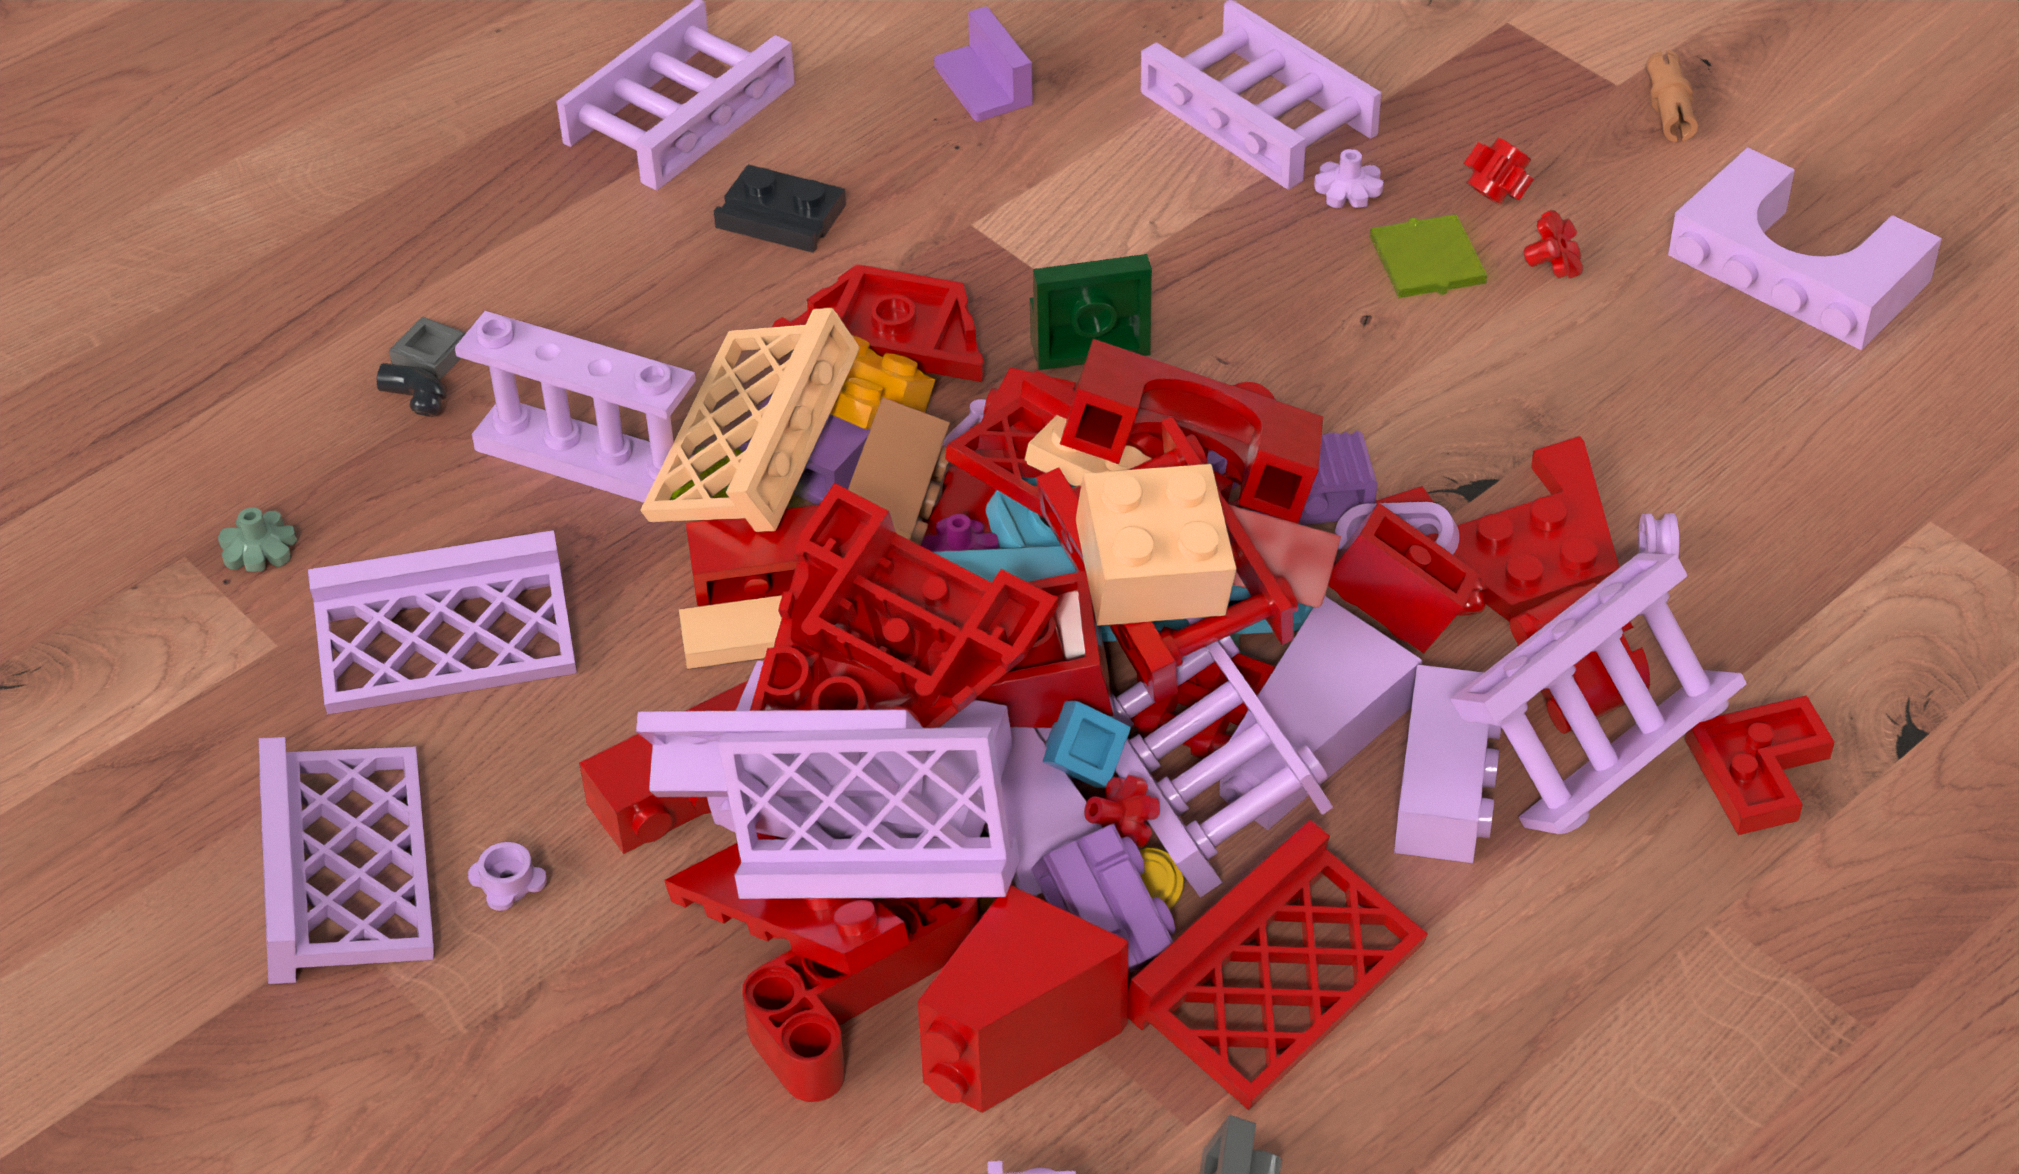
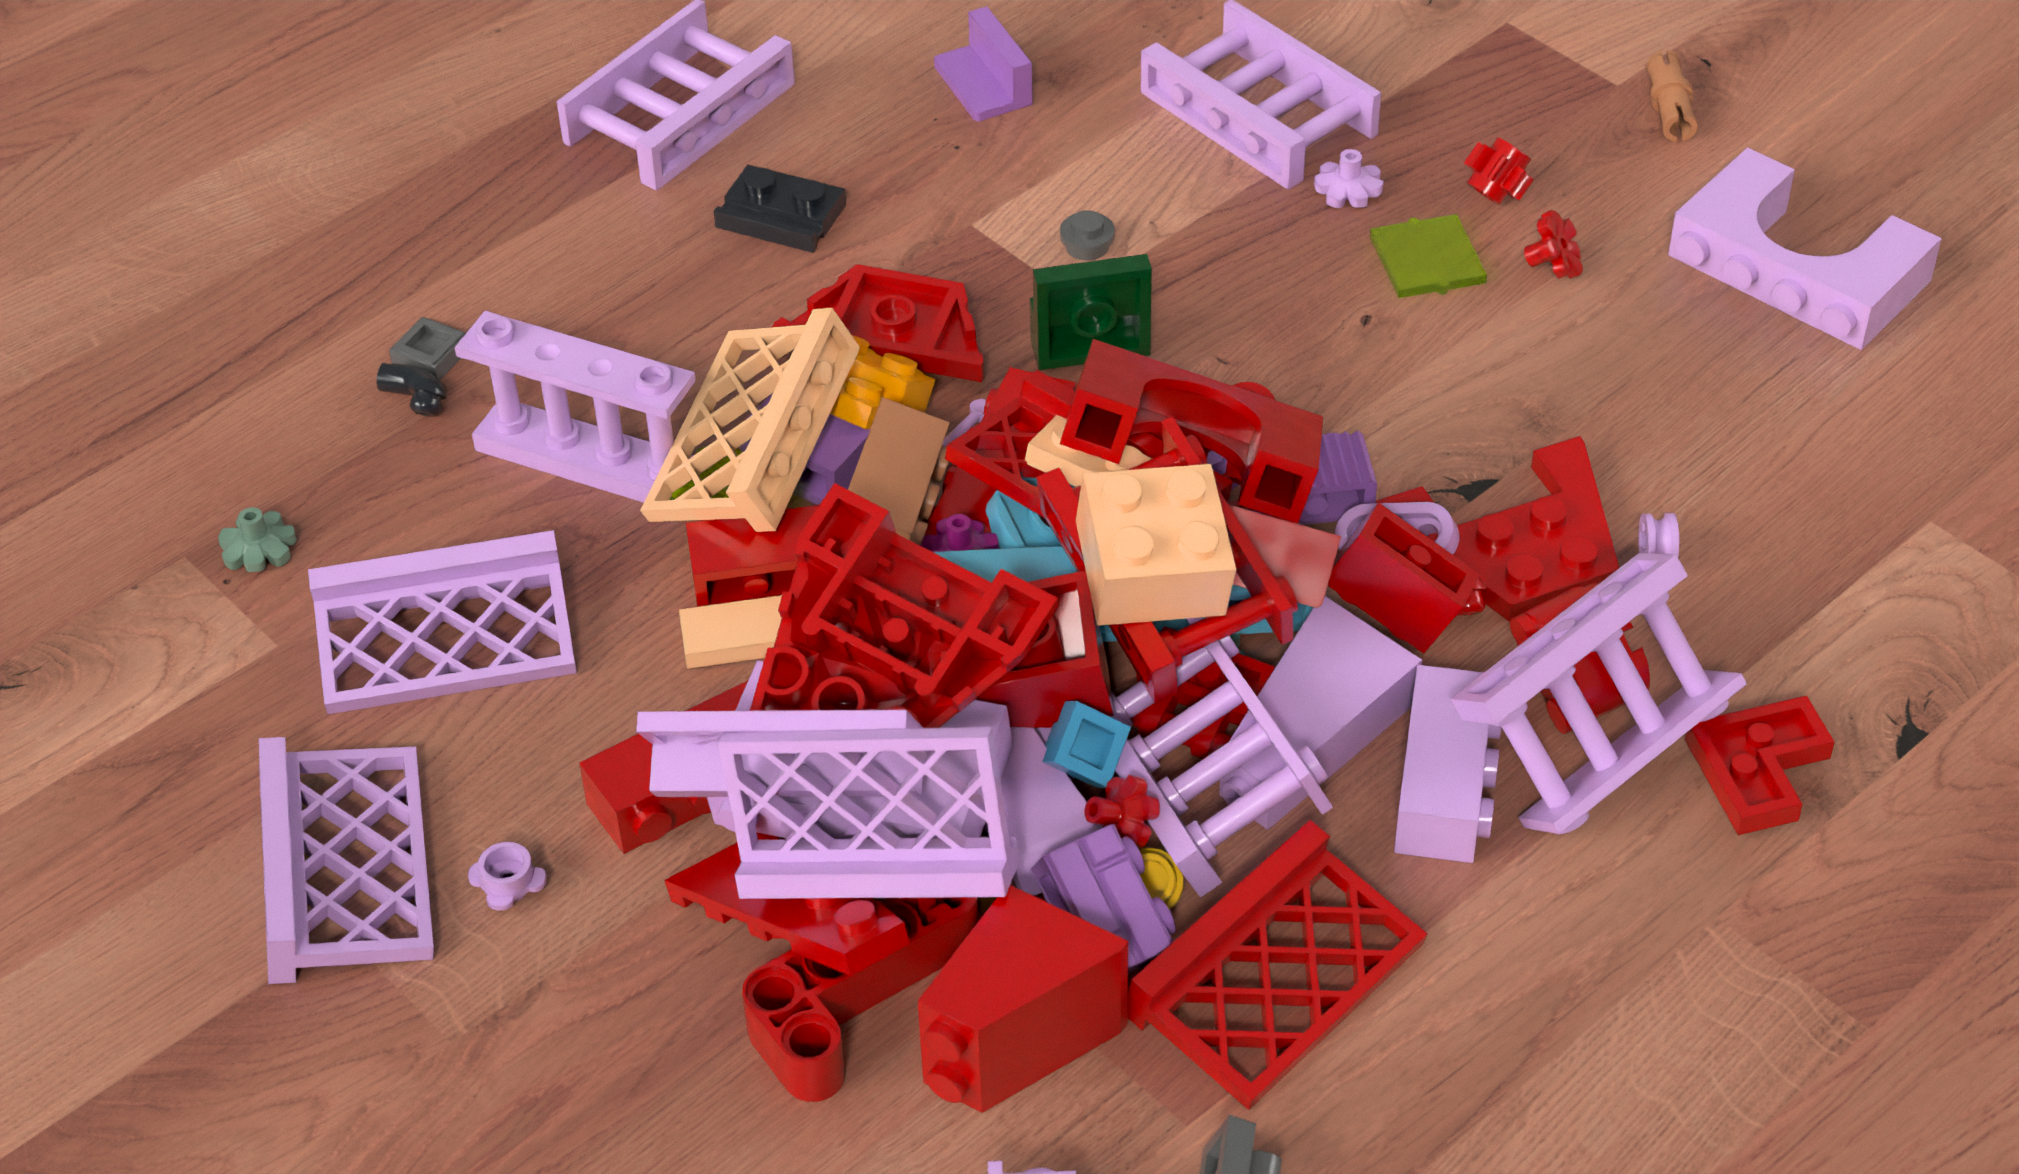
none -> dark grey plate [1060,210,1115,261]

